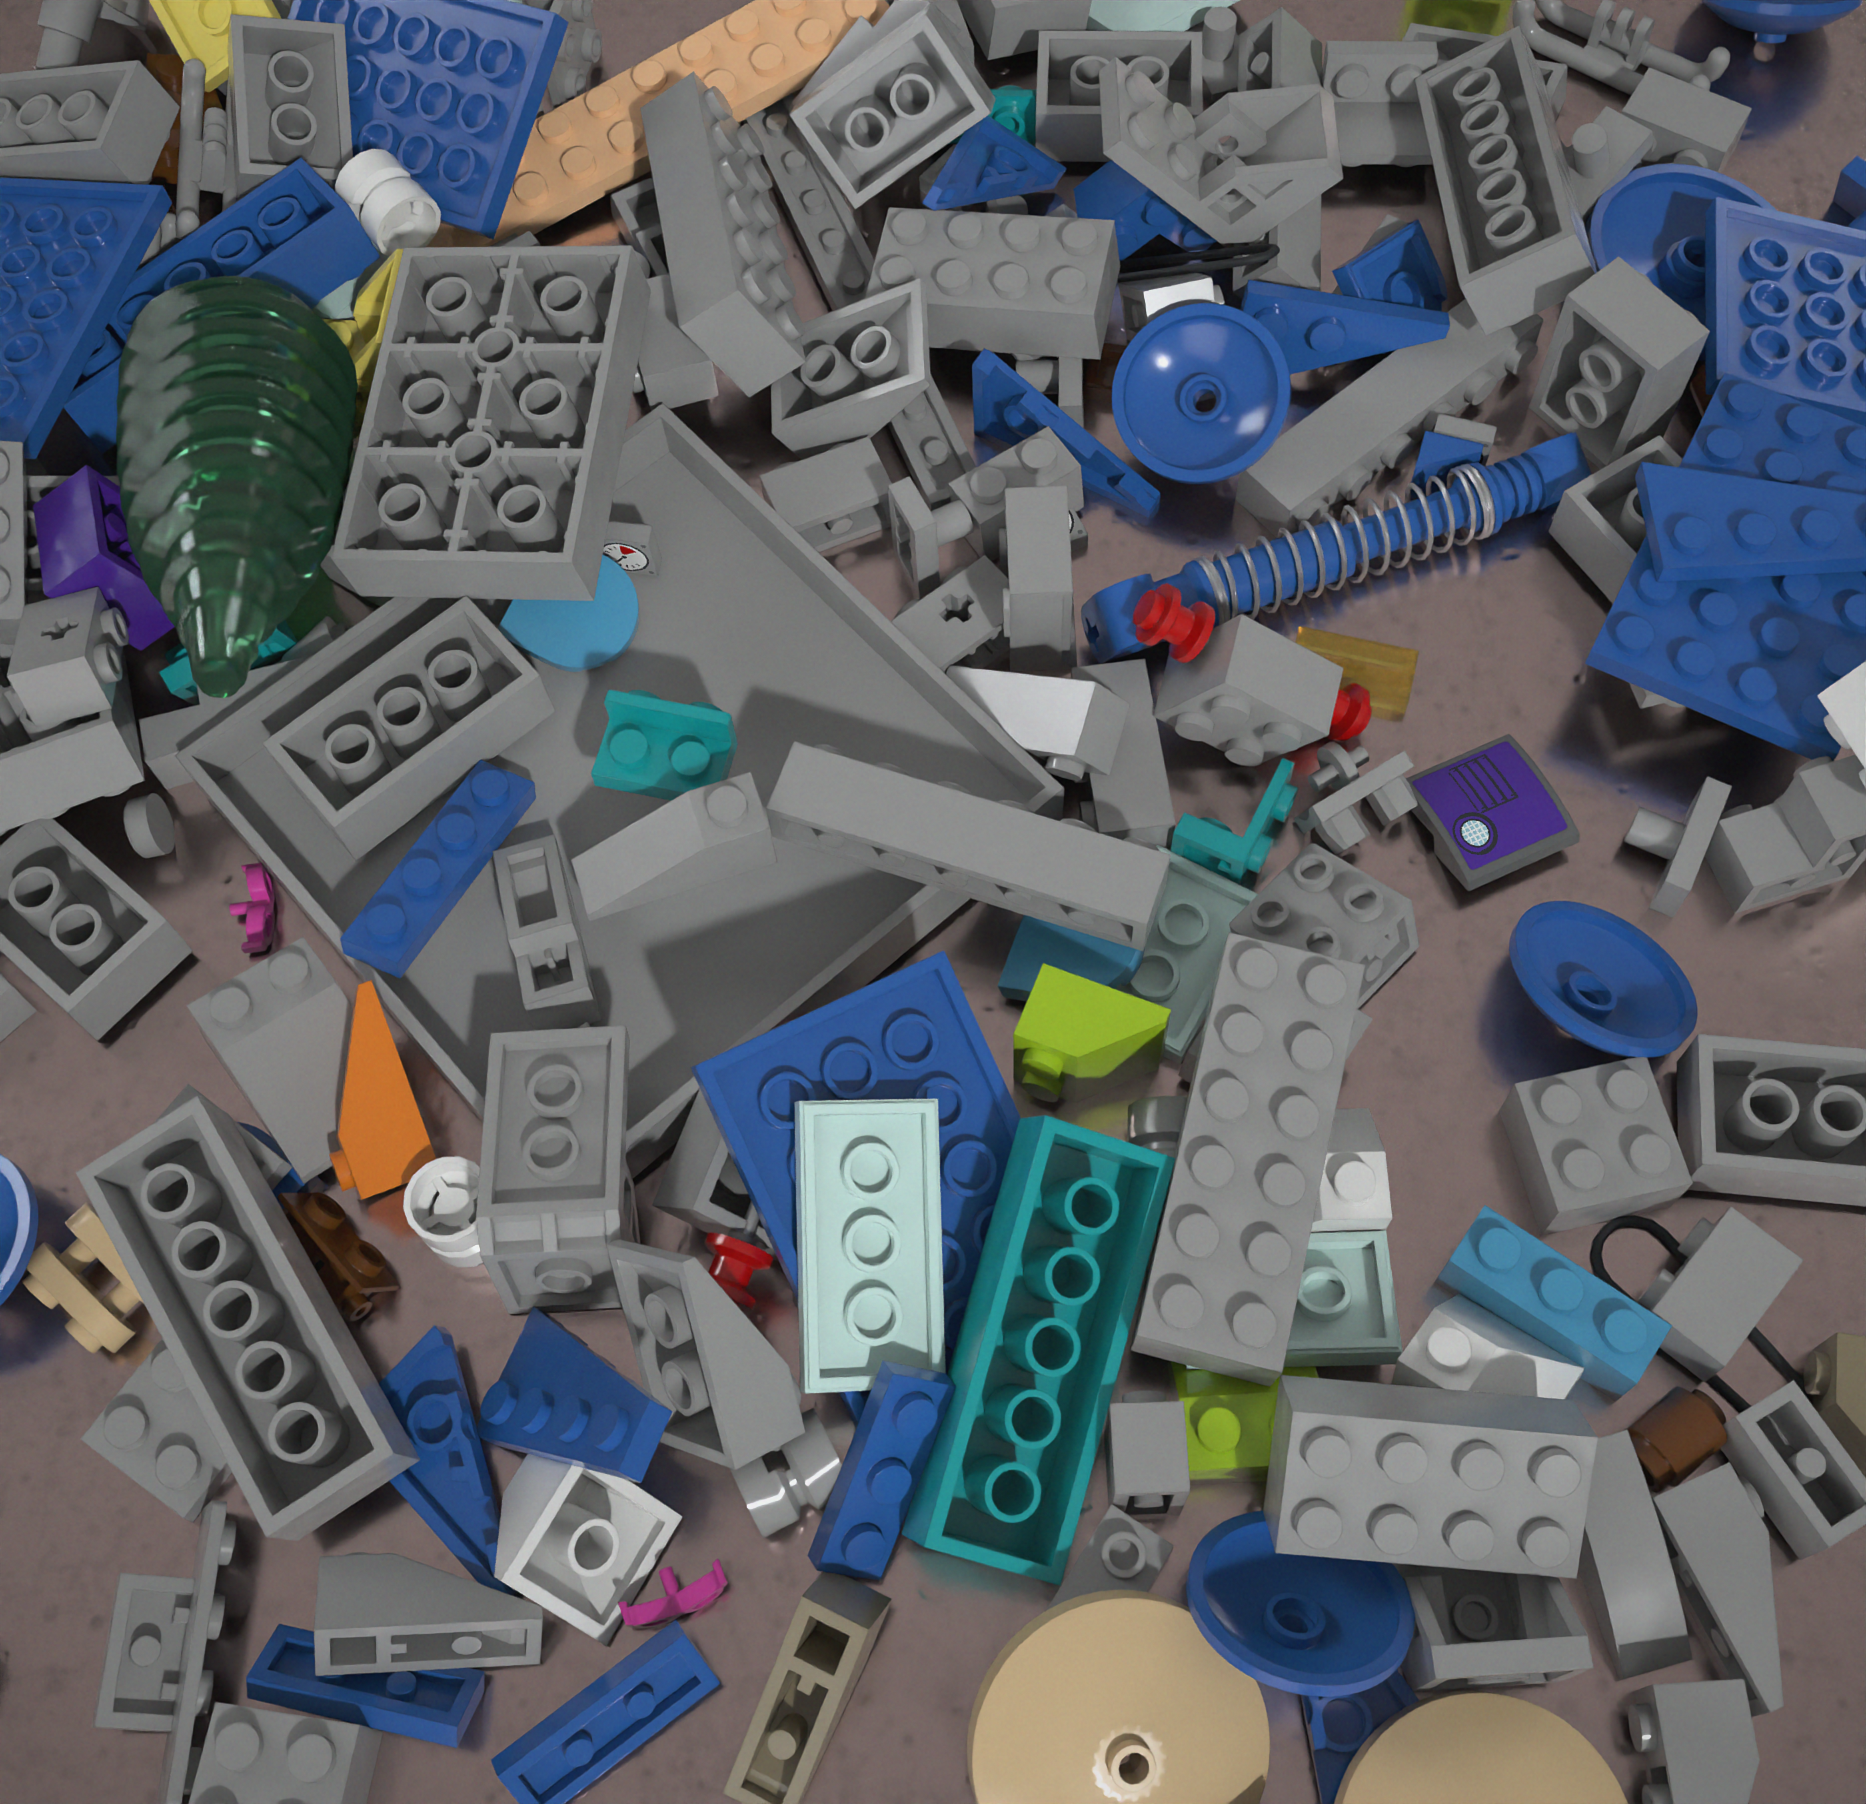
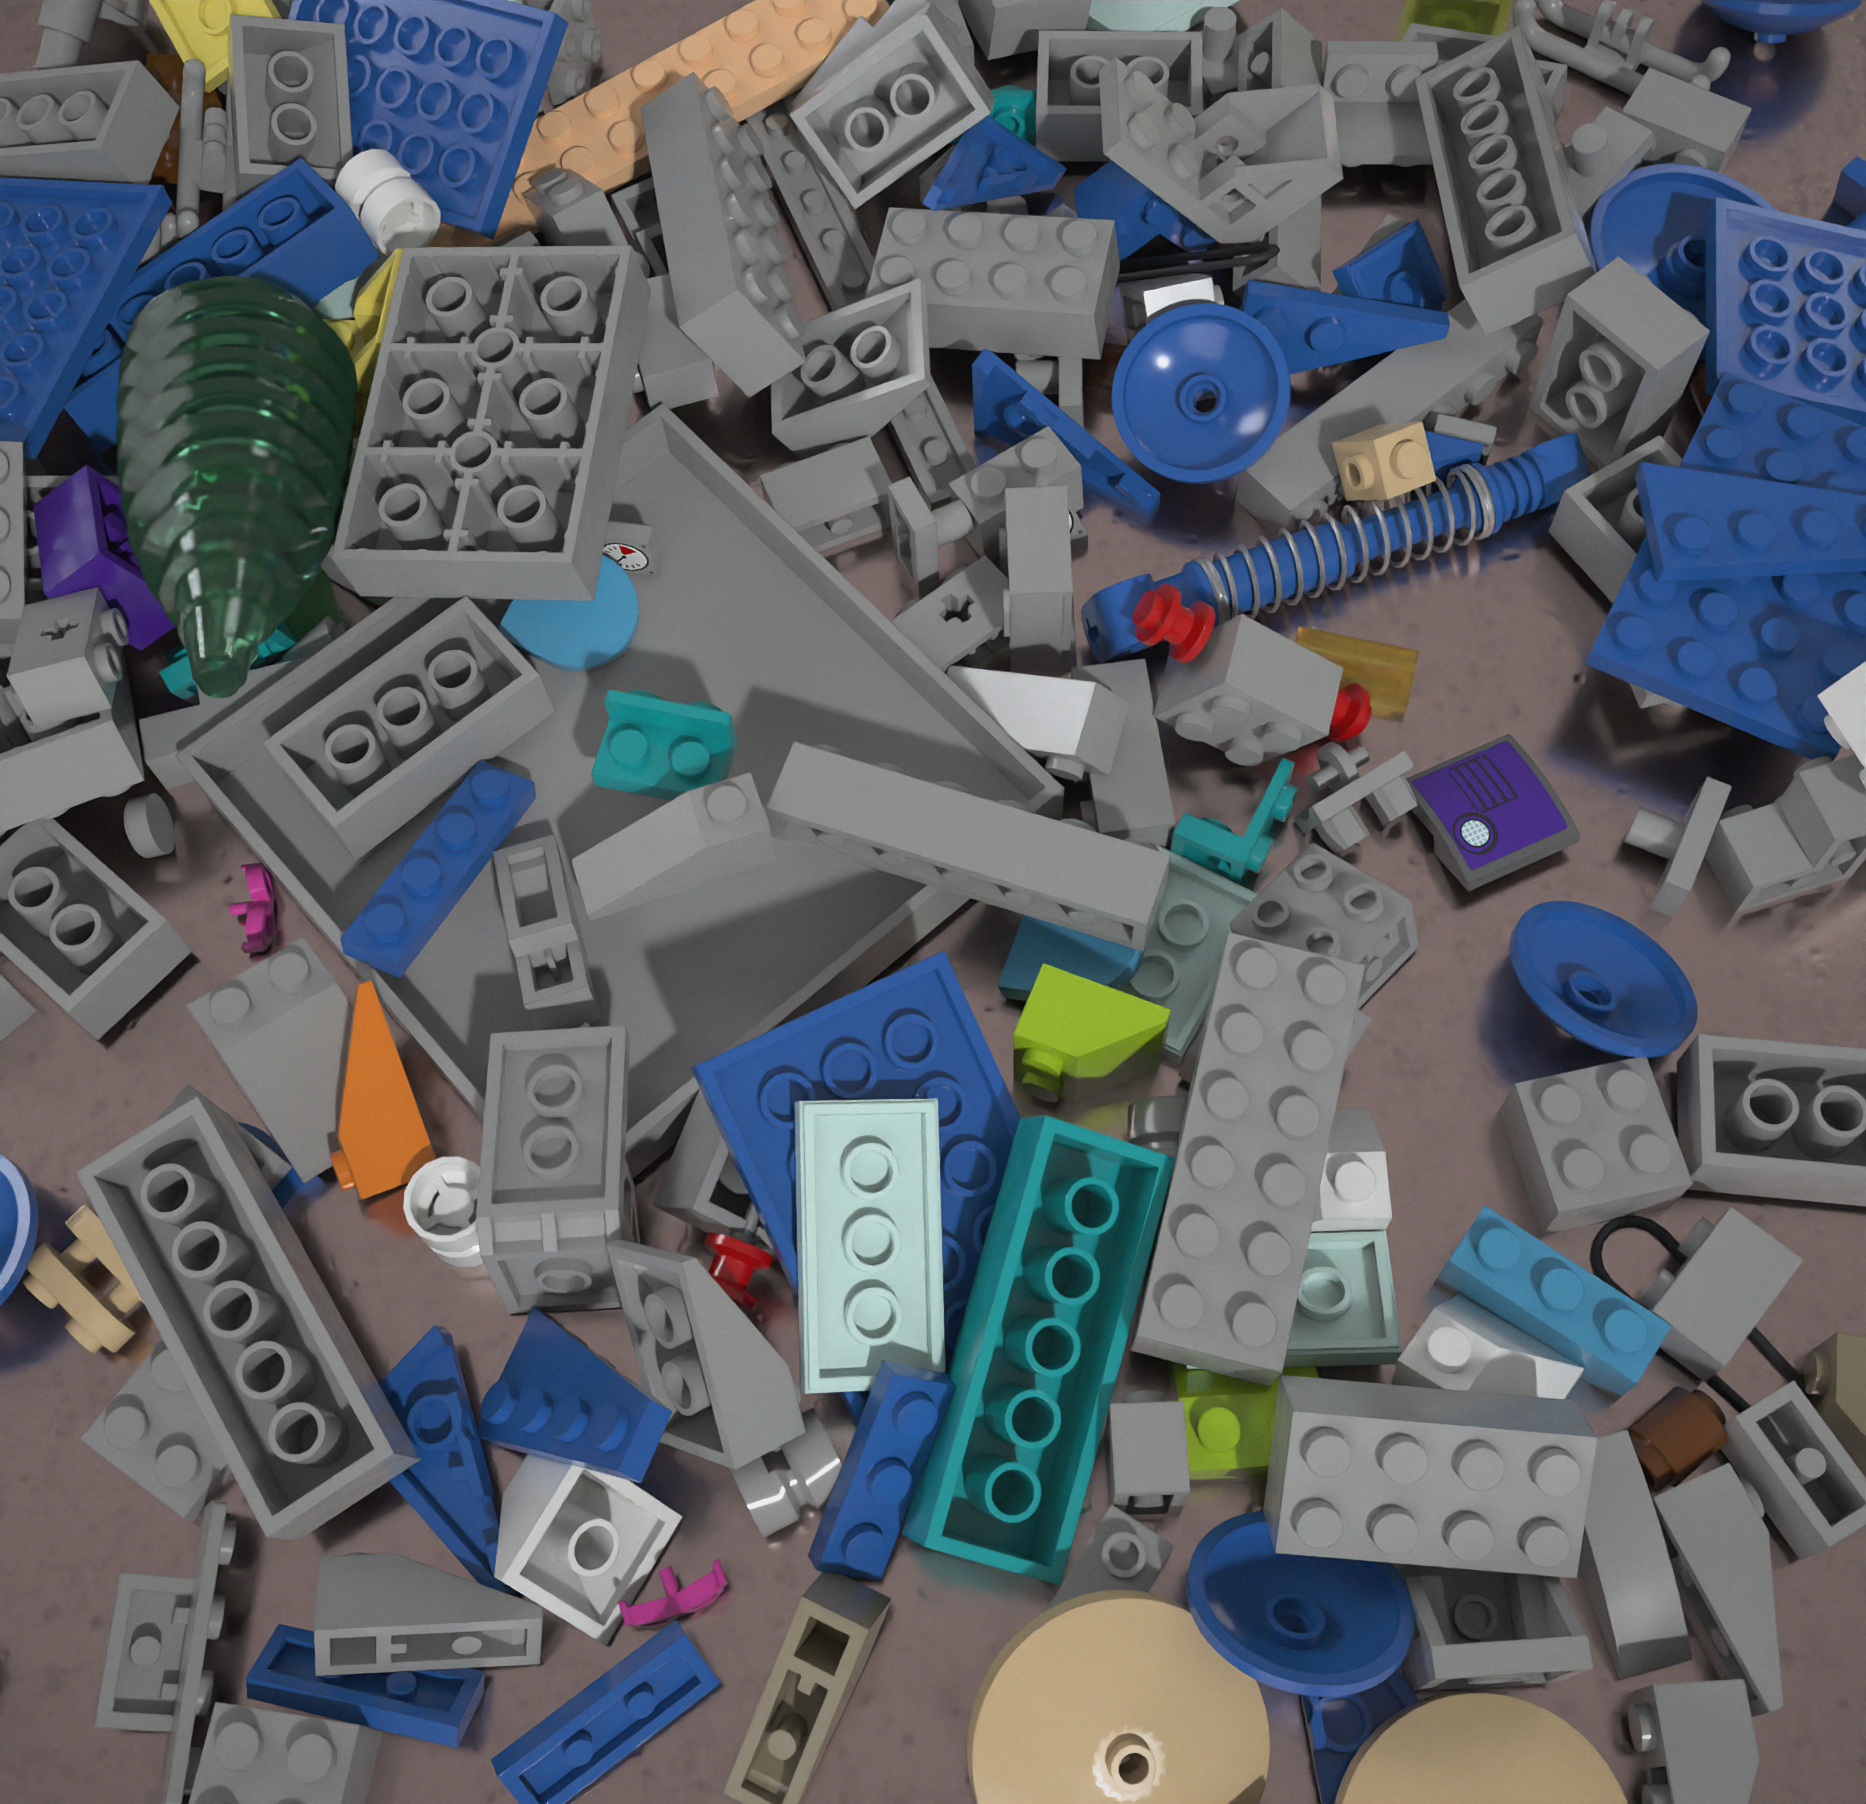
reddish brown hinge [277,1192,400,1322] -> none
none -> light grey brick [523,168,628,246]
none -> tan brick [1332,421,1436,501]

